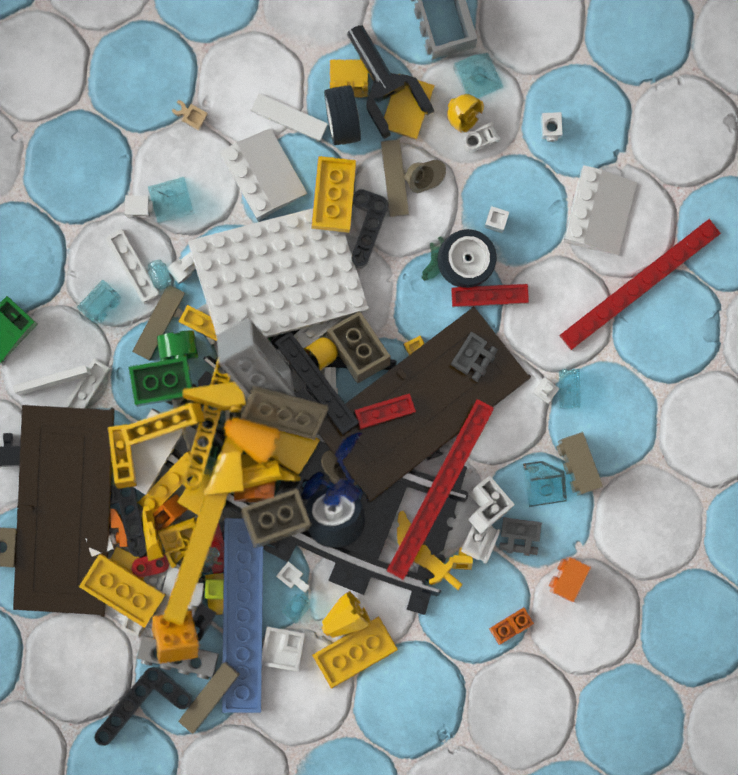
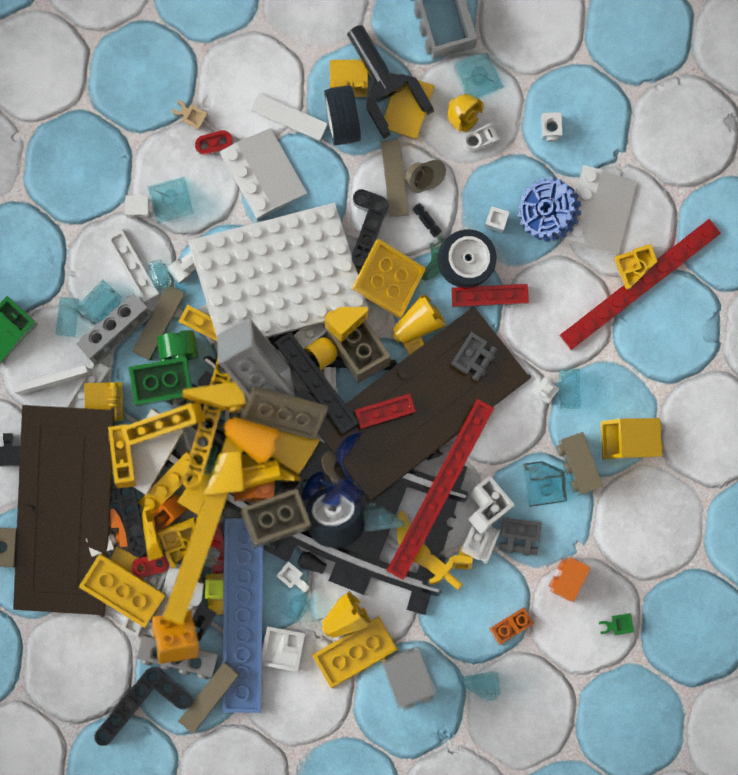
yellow plate [311,156,356,233] -> none
none -> clear light blue tile [55,297,79,337]
none -> light grey brick [76,293,153,365]
none -> yellow hinge [84,382,124,421]
none -> red plate [195,130,233,155]
none -> black cone [297,551,327,574]
none -> yellow slope [325,307,369,342]
none -> yellow plate [352,239,426,318]
none -> clear light blue slope [363,503,405,532]
none -> light grey hose [382,646,436,710]
none -> yellow cone [392,294,446,344]
none -> black axle [413,203,442,237]
none -> clear light blue slope [458,671,501,701]
none -> piece [517,177,581,242]
none -> green plate [599,613,634,635]
none -> yellow slope [600,418,663,460]
none -> yellow slope [614,244,657,290]

